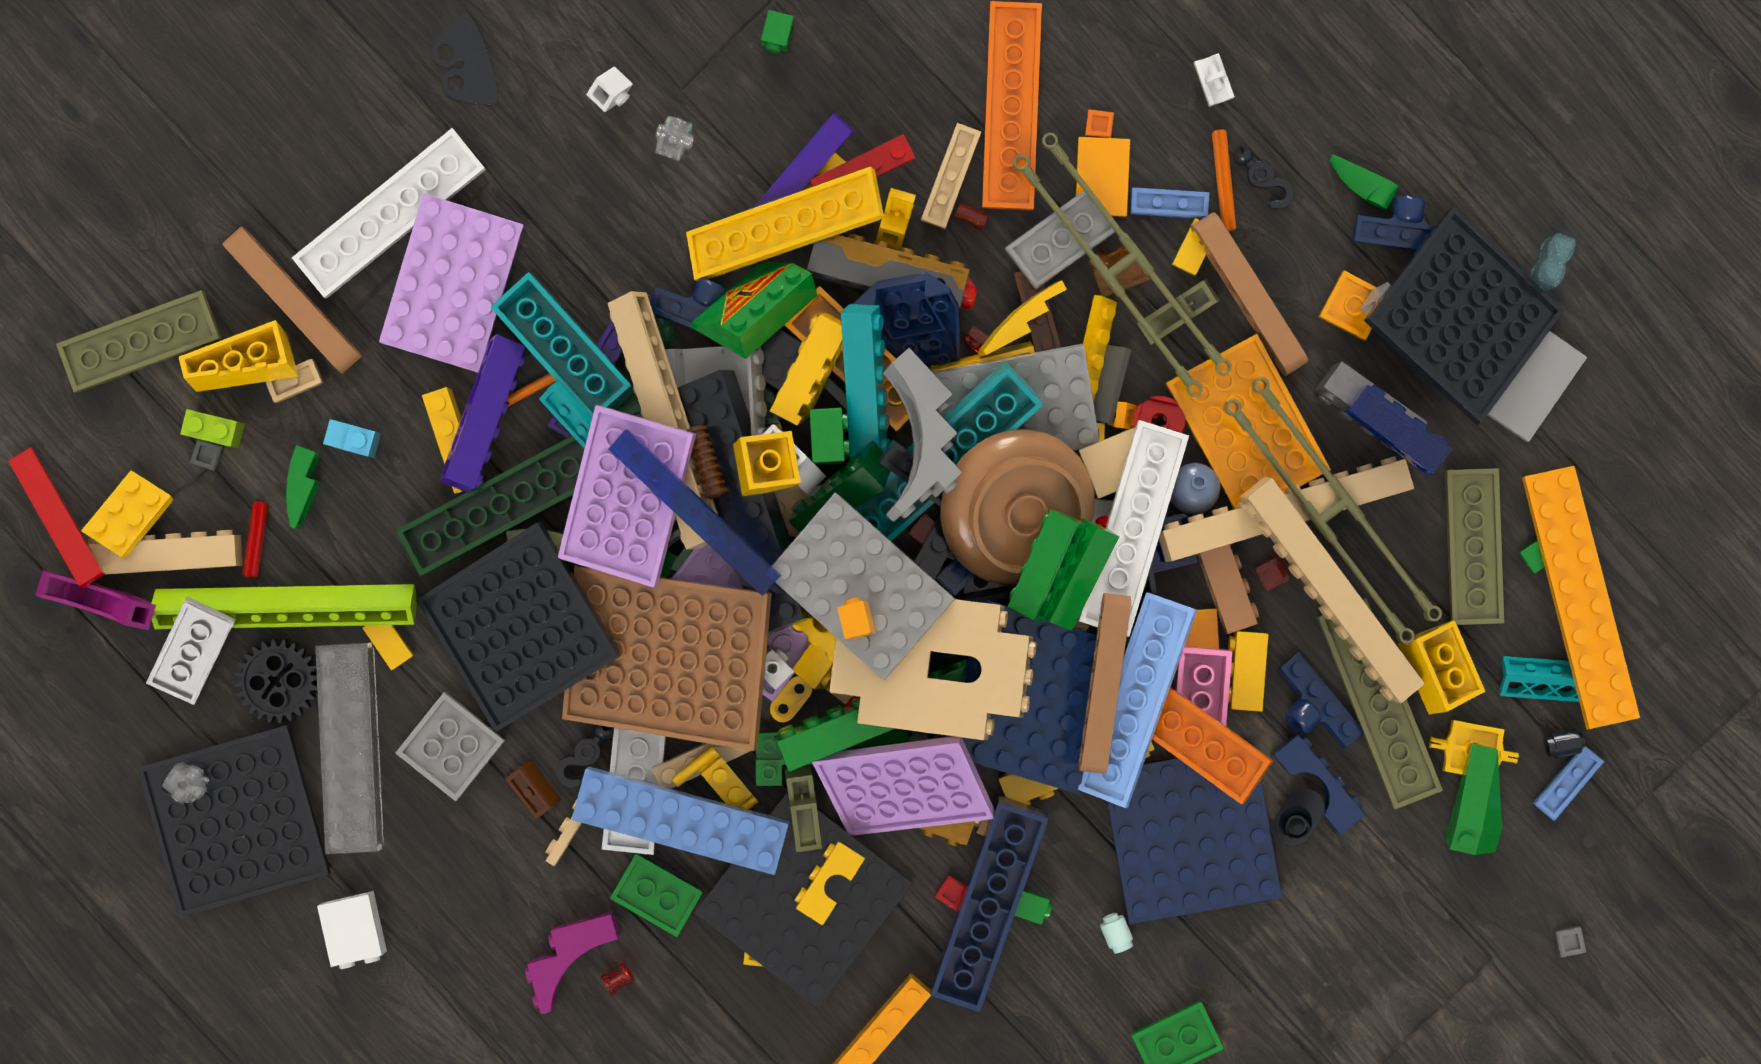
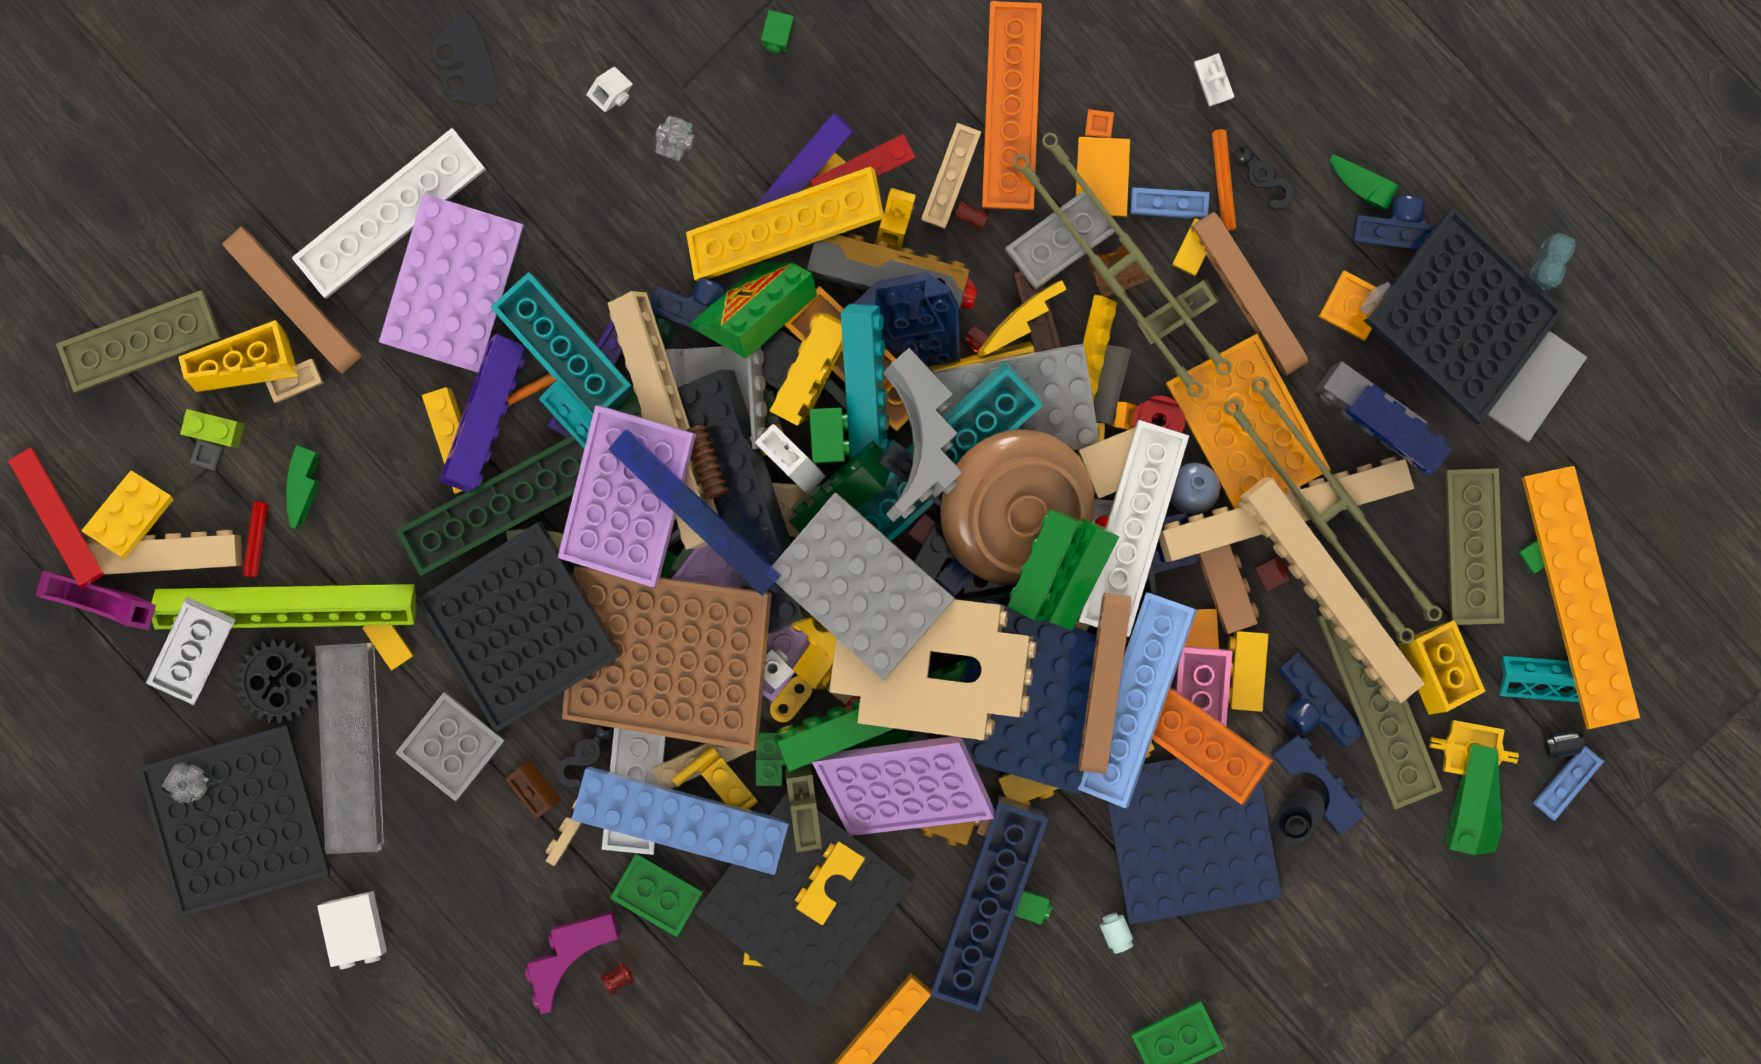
medium azure arch [323,419,382,458] -> none
yellow slope [733,431,801,496] -> none
light orange brick [837,597,876,640] -> none
red tile [935,874,966,911] -> none
flat silver tile [1553,926,1586,958] -> none

